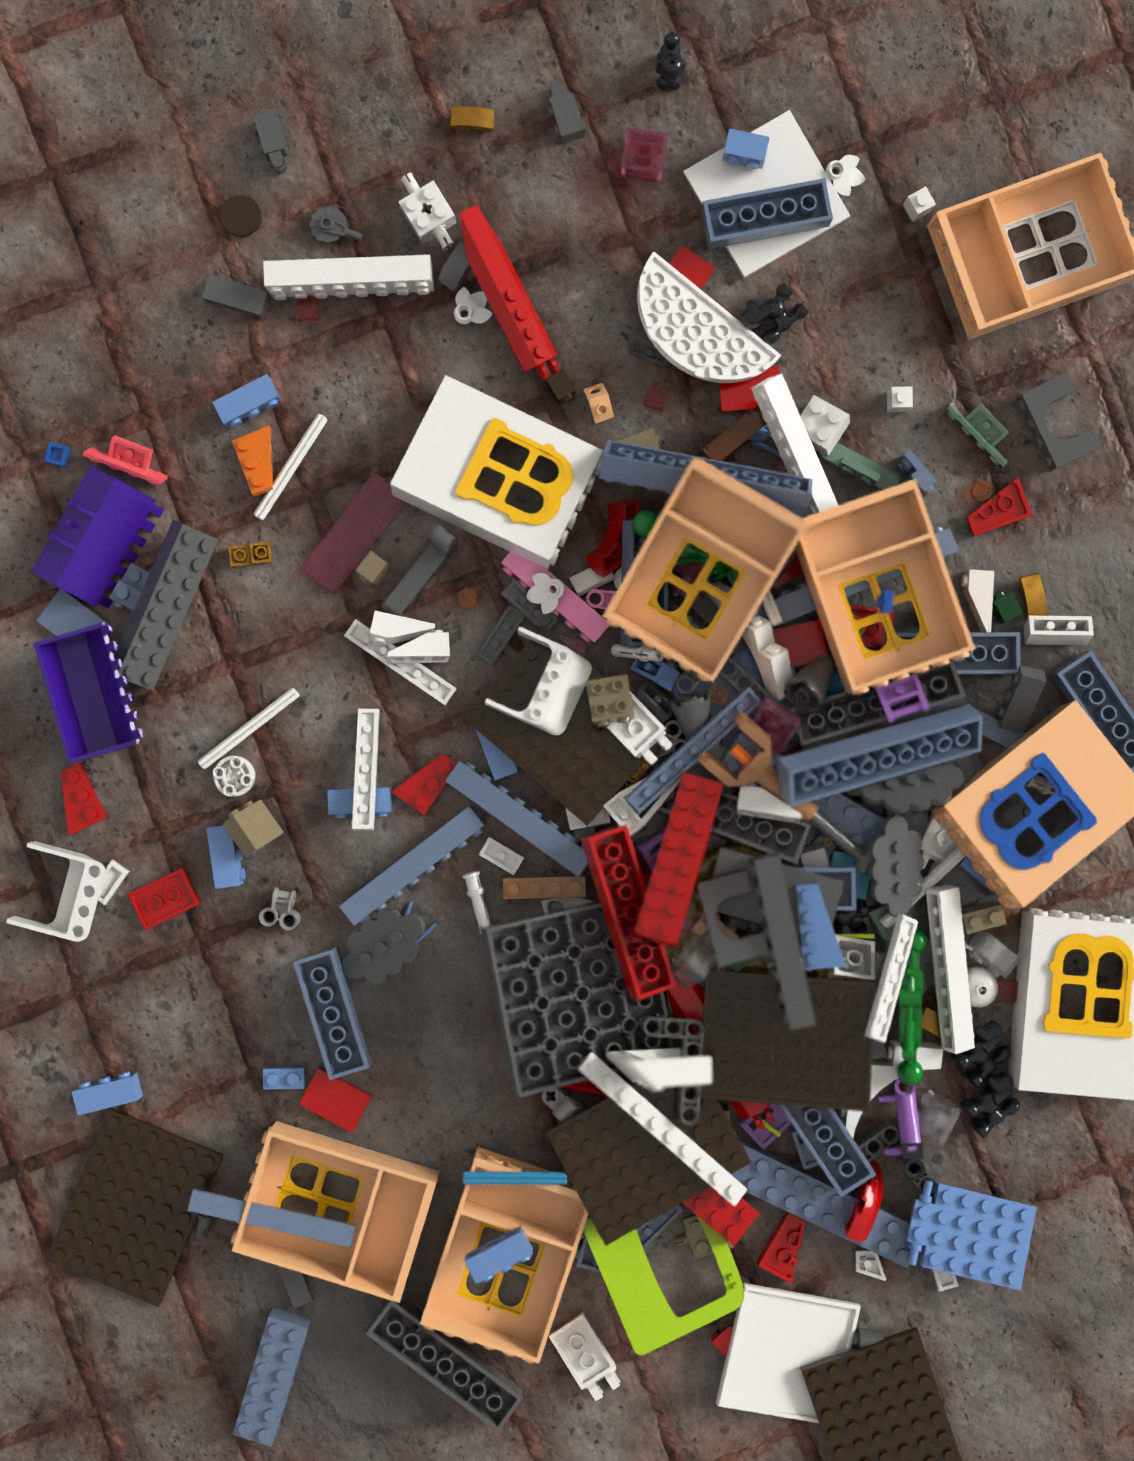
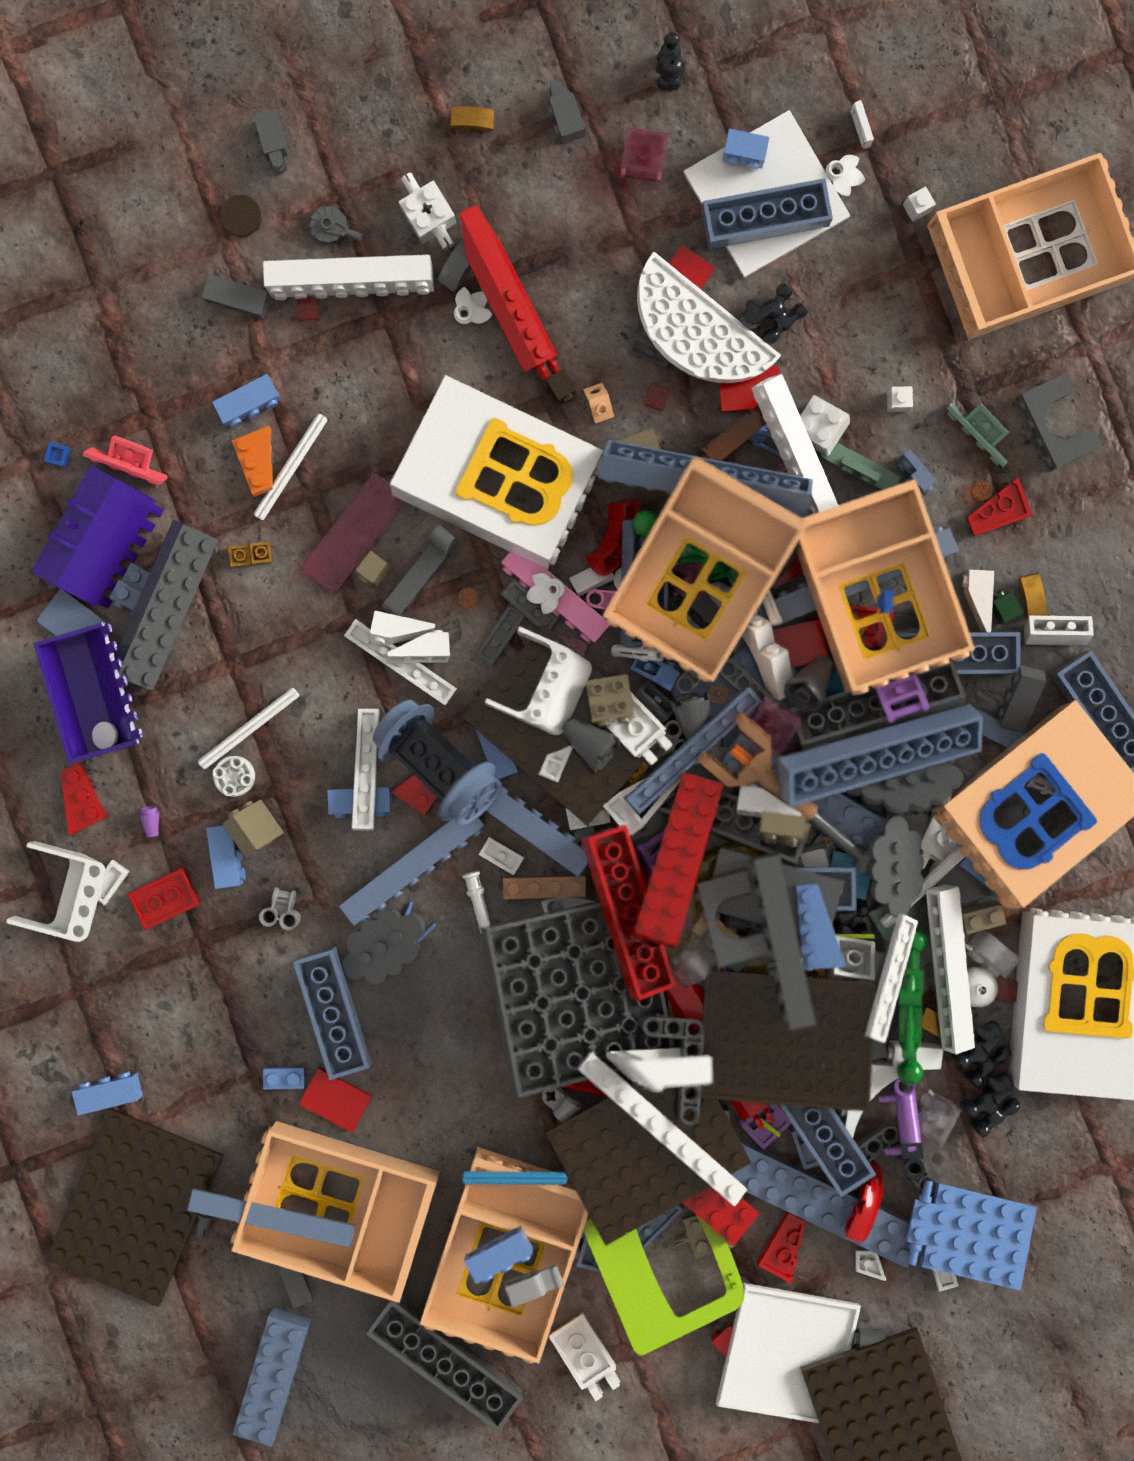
none -> white piece [92,722,118,749]
none -> medium lavender cone [139,806,160,837]
none -> brick [373,700,501,826]
none -> light grey piece [505,1264,564,1307]
none -> white tile [539,746,573,783]
none -> dark grey cone [562,718,621,773]
none -> dark tan brick [760,811,809,847]
none -> white tile [850,100,874,149]

